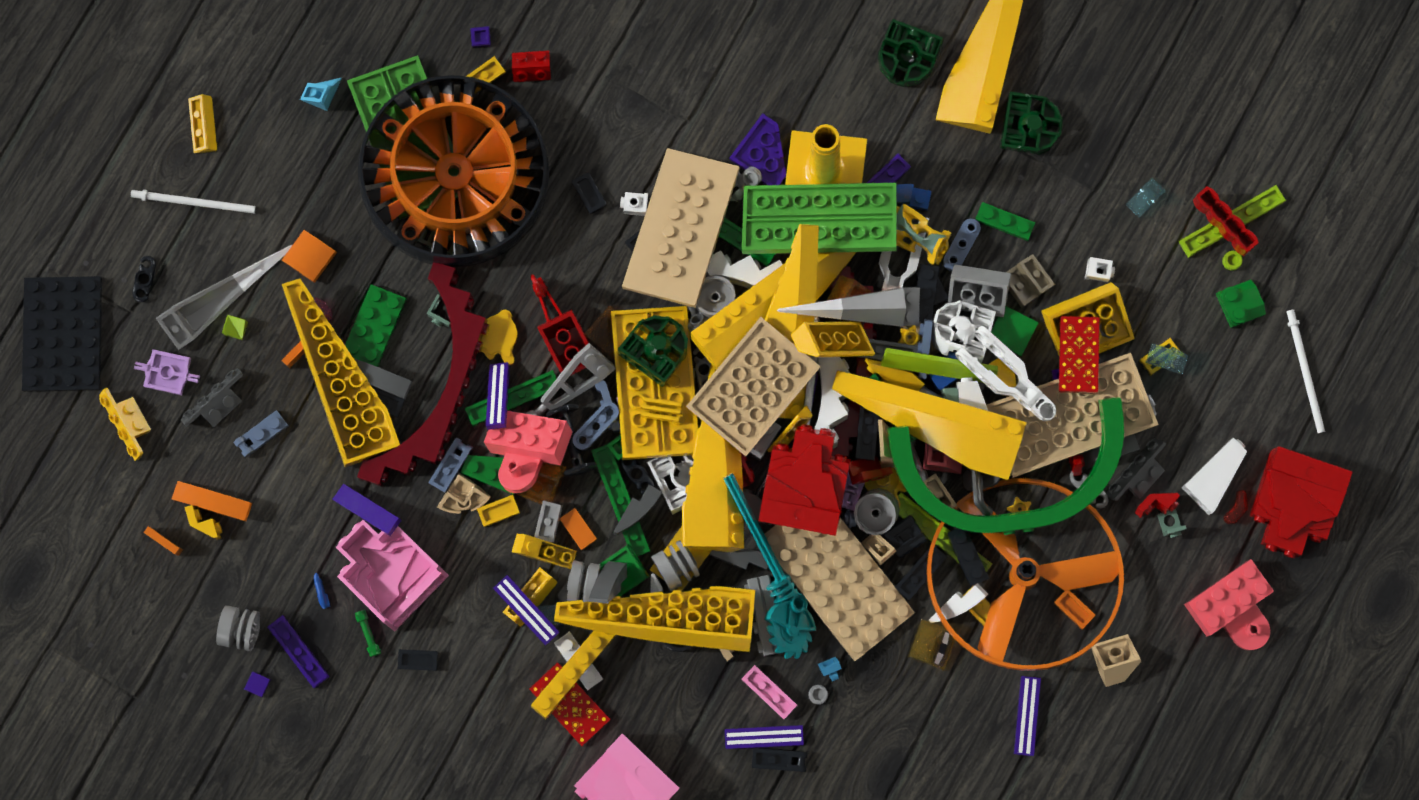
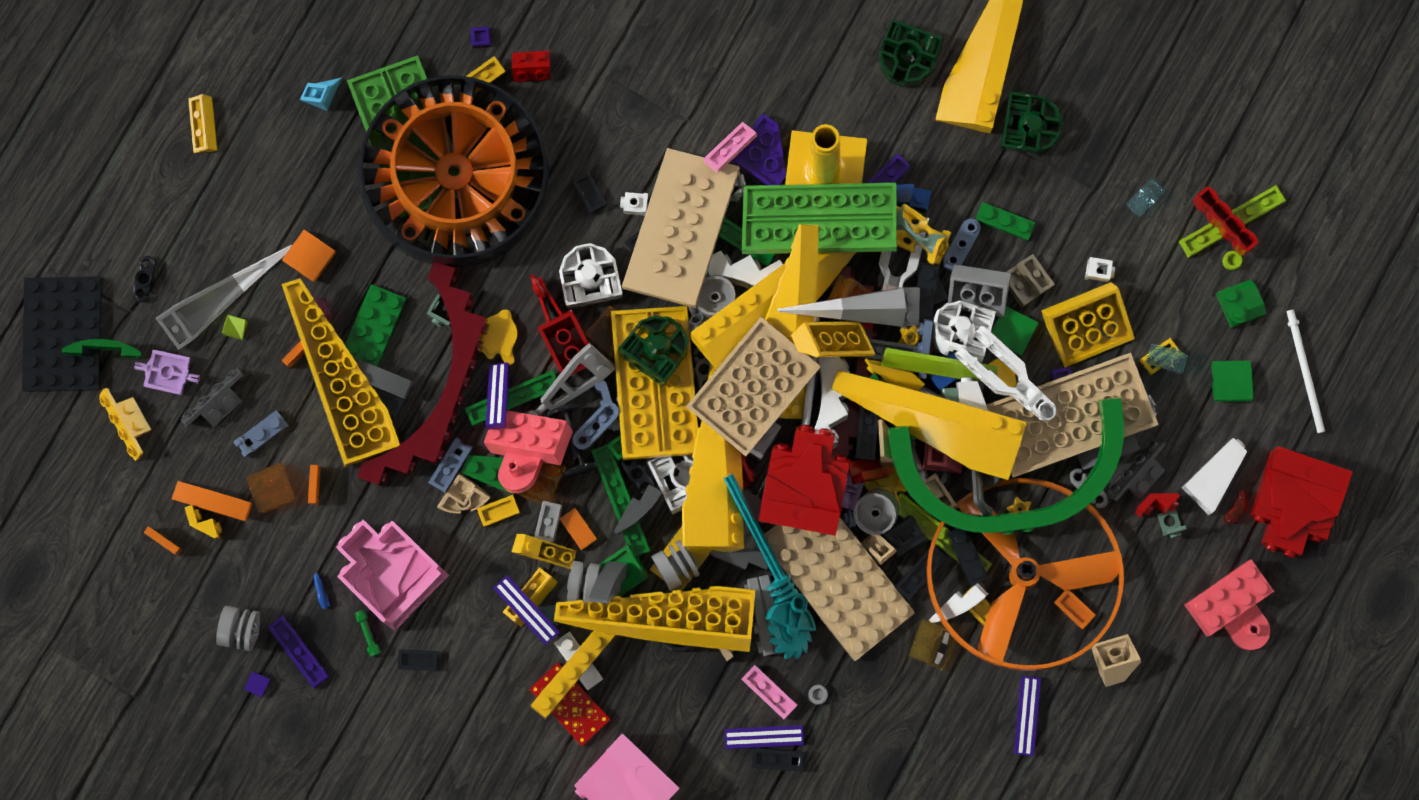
white bar [131,189,256,214] -> none
dark purple tile [332,484,402,536] -> none
yellow tile [641,397,682,423] -> none
white slope [651,574,663,593] -> none
light grey tile [742,167,762,186] -> none
yellow slope [767,406,813,452] -> none
dark azure tile [818,657,842,681] -> none
red tile [1059,316,1099,394] -> none
red plate [1069,454,1085,476] -> none
none -> green slope [62,339,141,359]
none -> clear orange slope [246,462,296,515]
none -> orange tile [308,465,321,506]
none -> white connector [559,243,623,309]
none -> bright pink plate [704,122,757,173]
none -> green slope [1211,361,1253,402]

